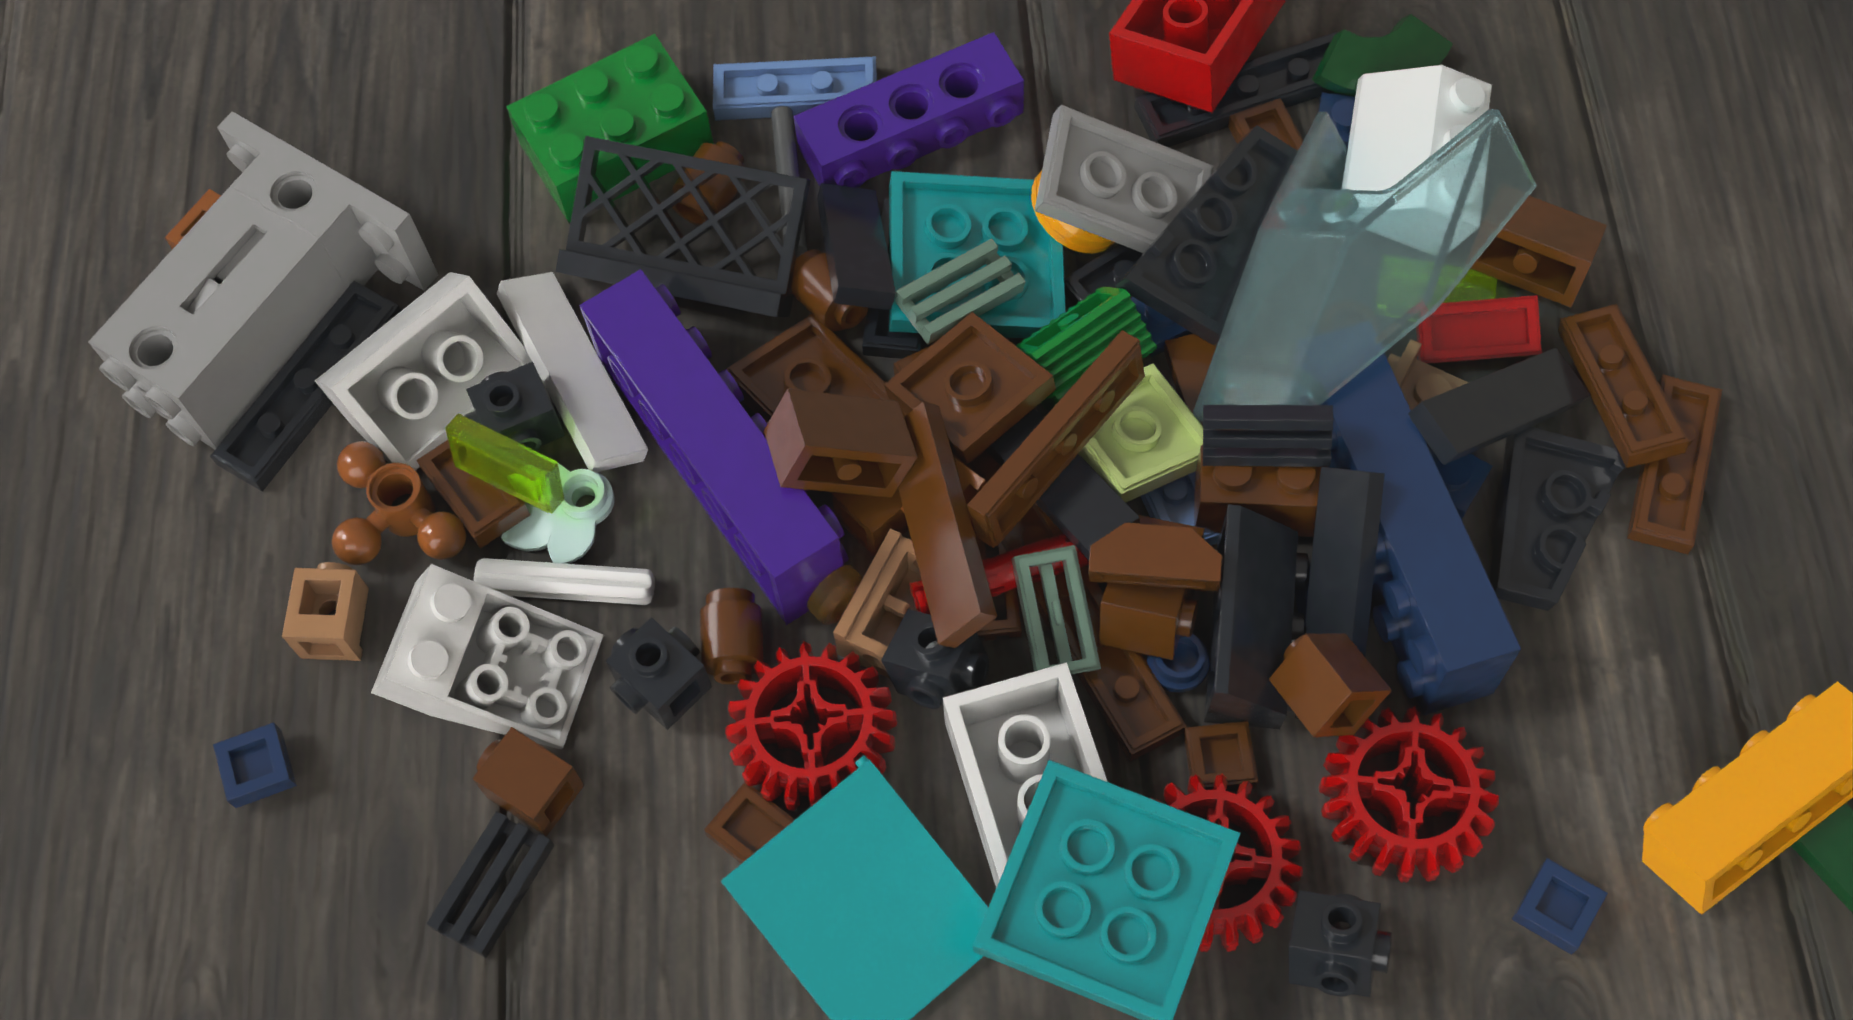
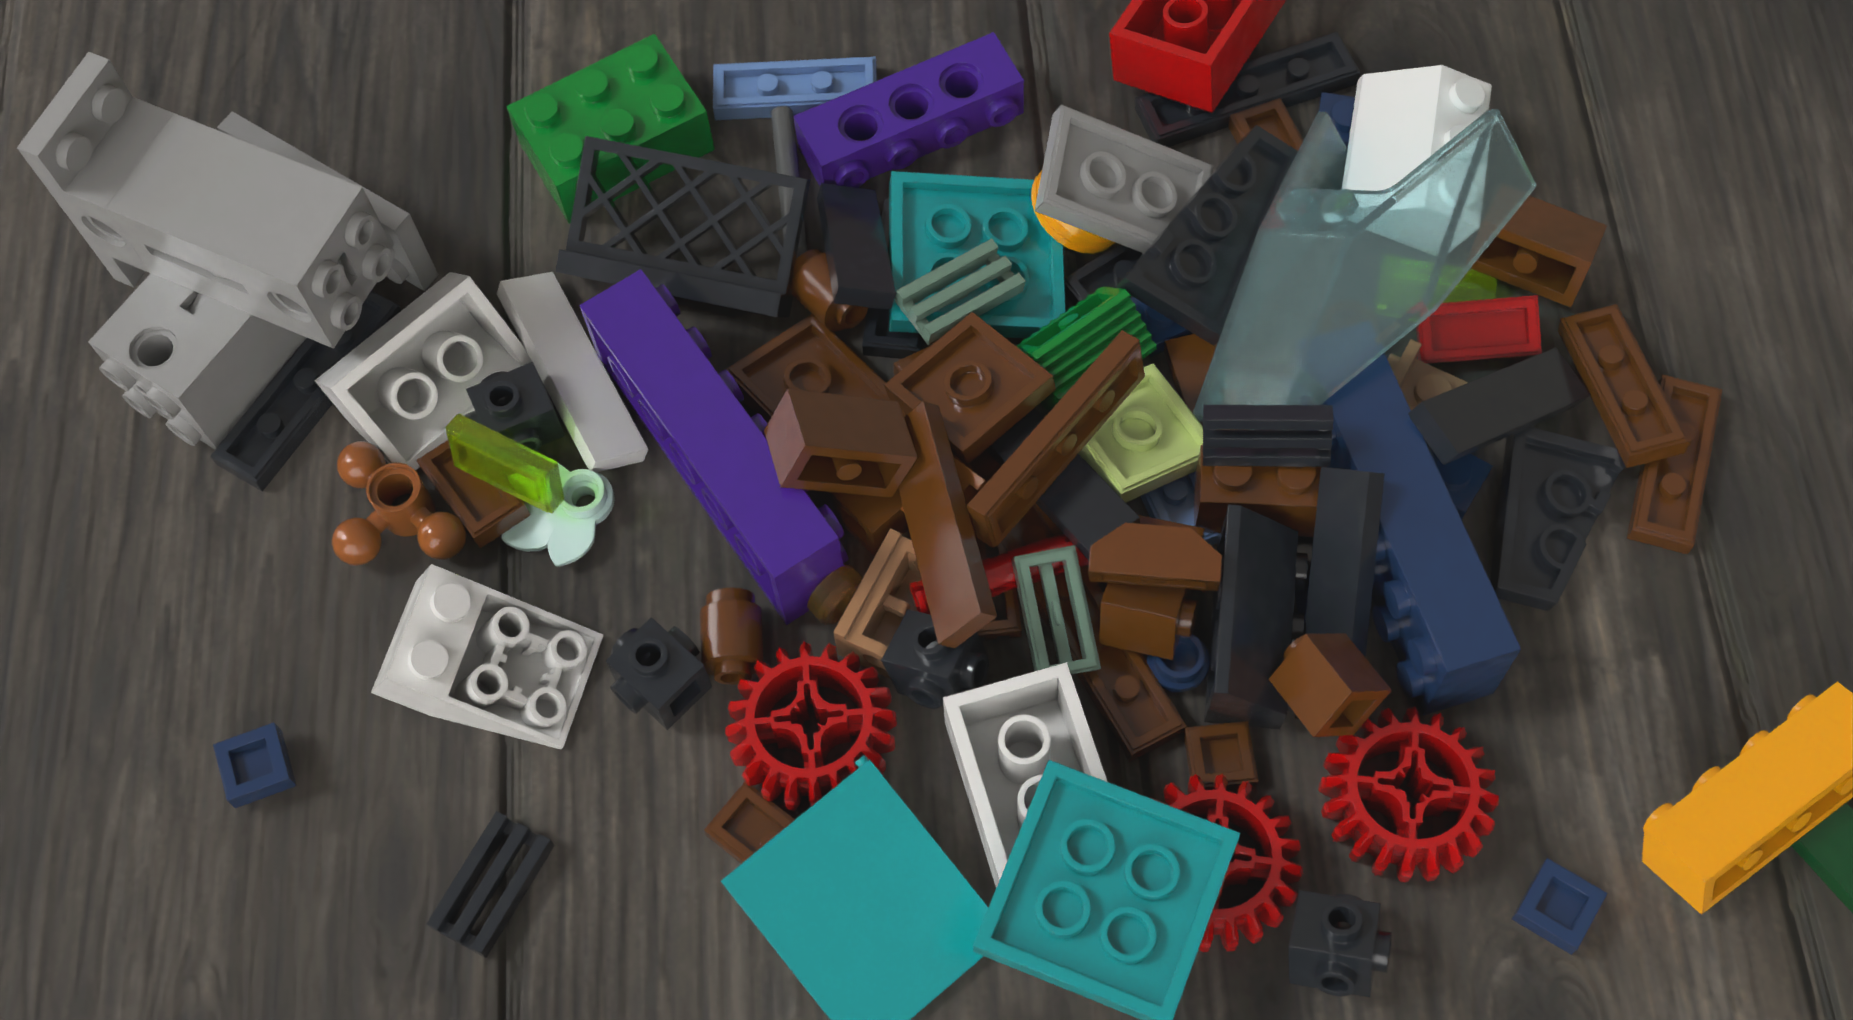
medium nougat brick [282,562,369,661] -> none
reddish brown brick [472,727,584,837] -> none
white axle [474,558,655,605] -> none
reddish brown brick [672,141,746,227] -> none
dark green tile [1312,14,1453,97] -> none
none -> light grey brick [17,52,395,348]

